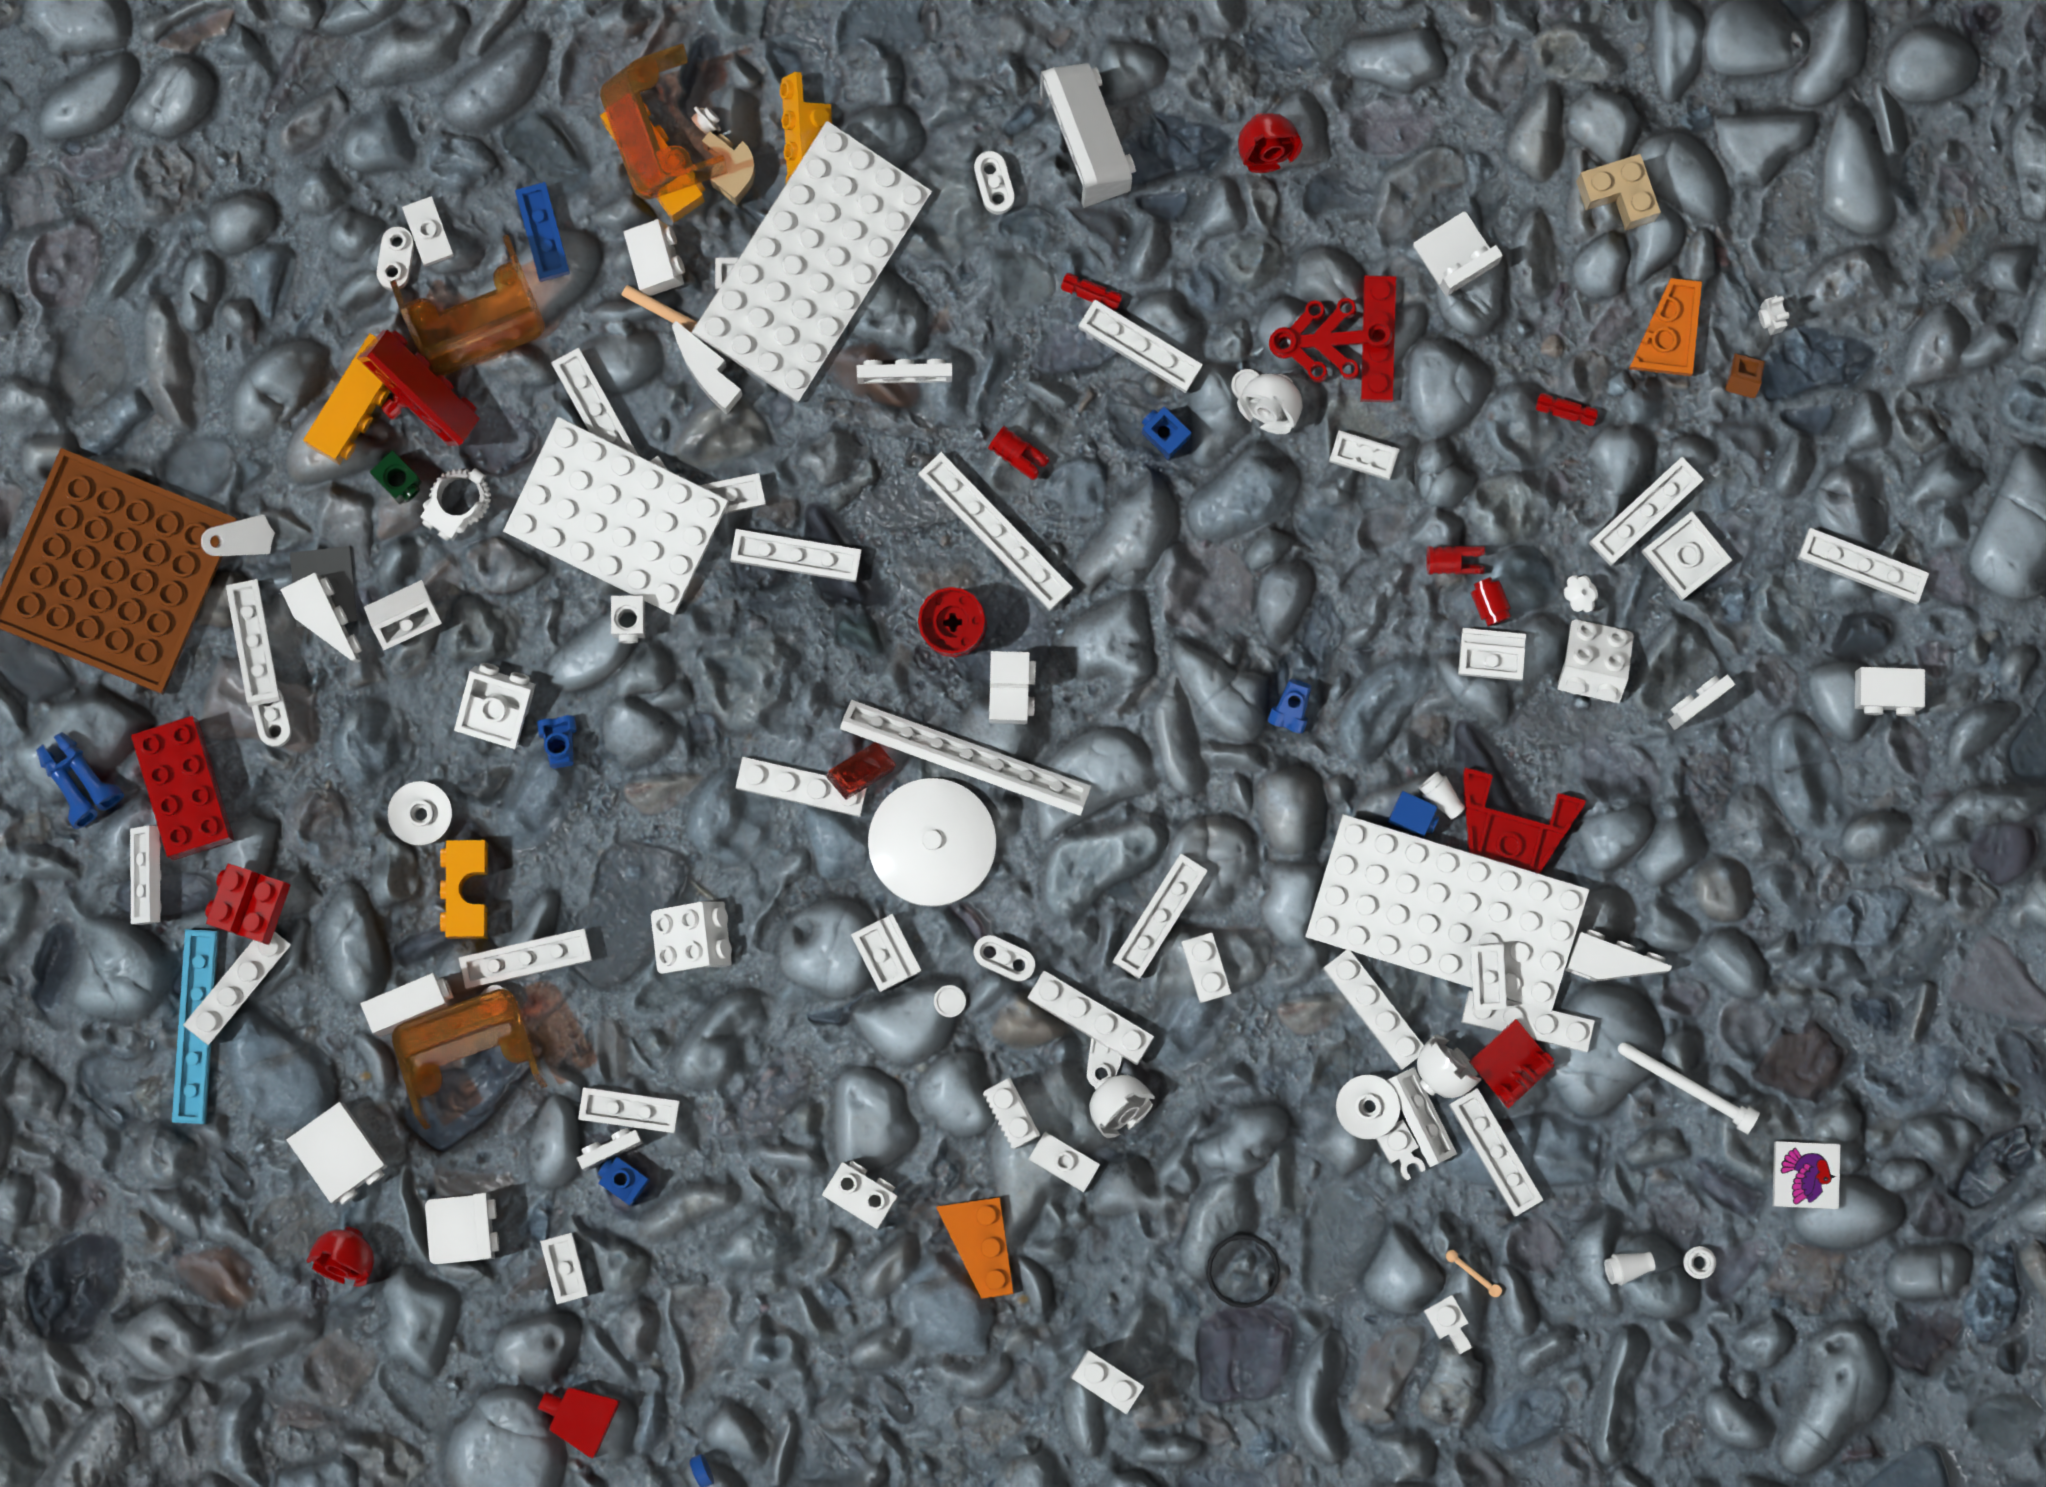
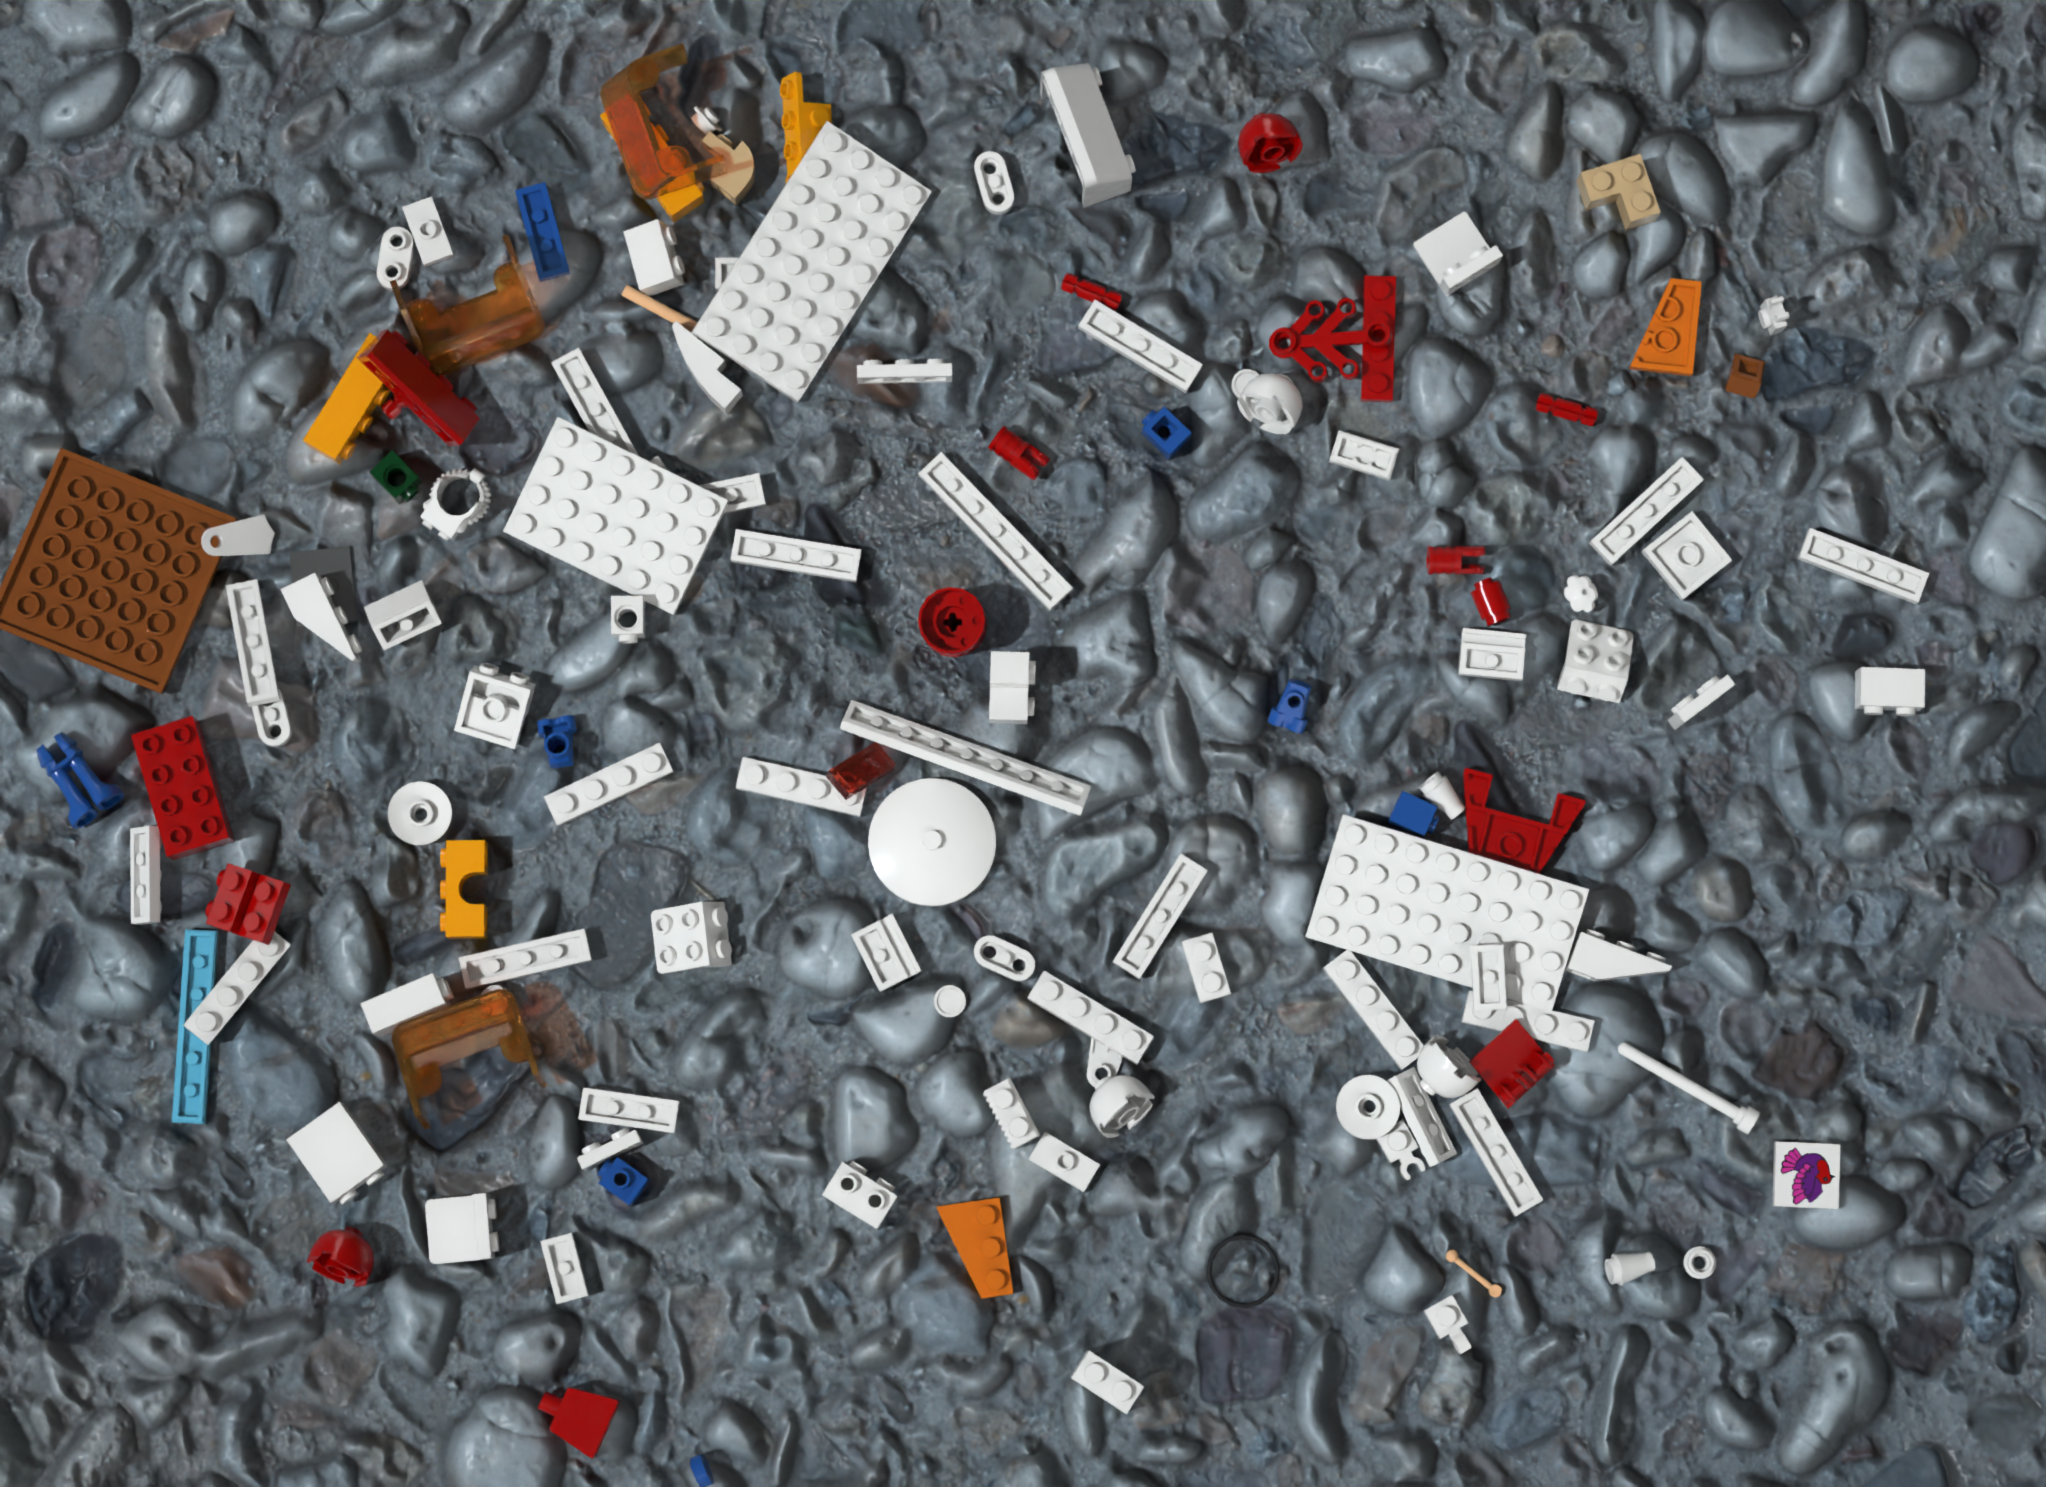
none -> white plate [544,743,674,827]

